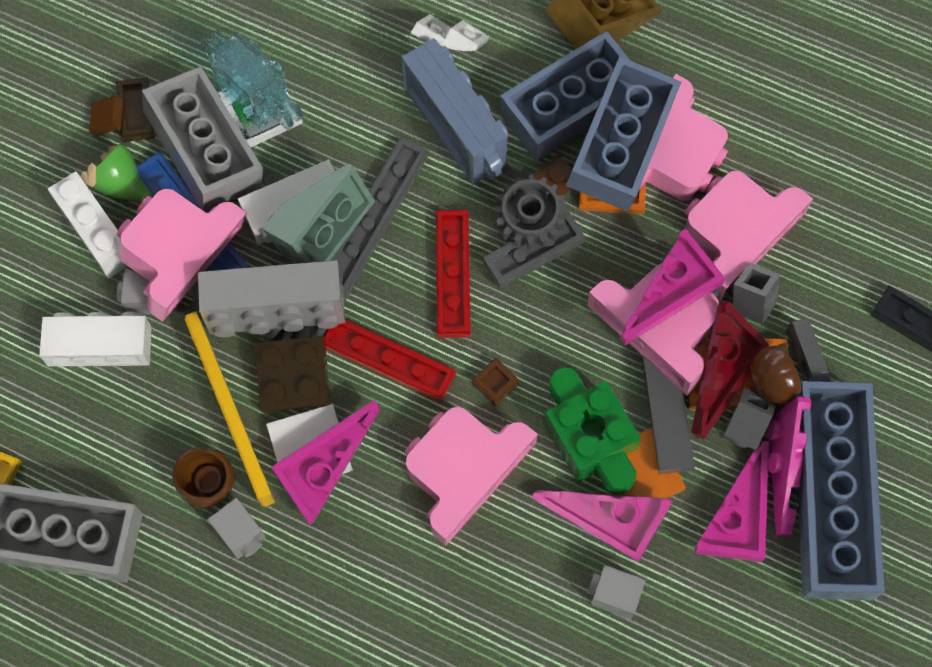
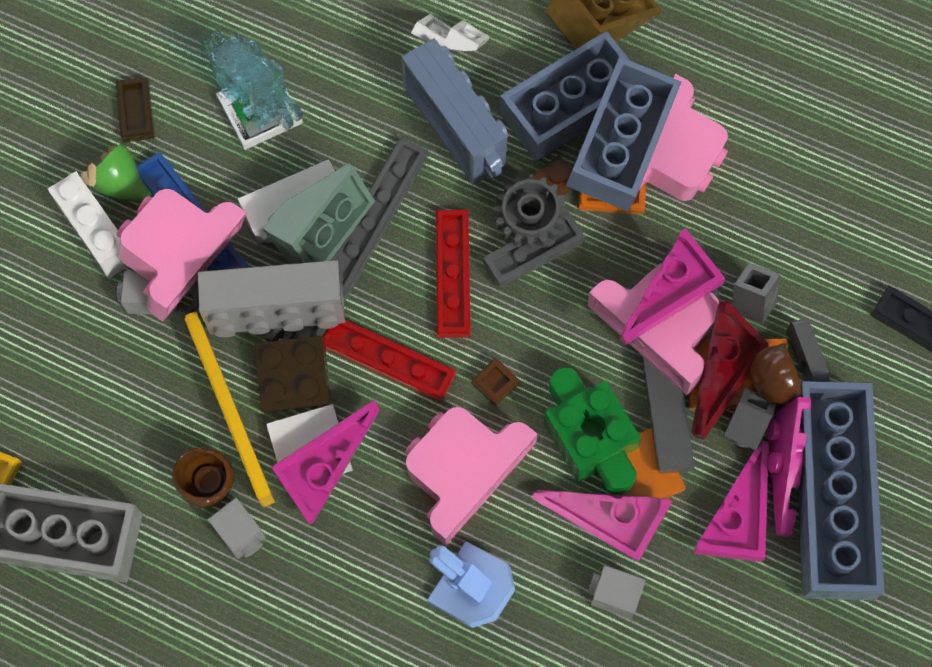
white brick [39,312,152,366] -> none
reddish brown tile [89,95,123,136] -> none
light grey brick [142,67,263,212] -> none
bright pink brick [684,171,813,300] -> none
none -> light blue piece [427,541,515,628]

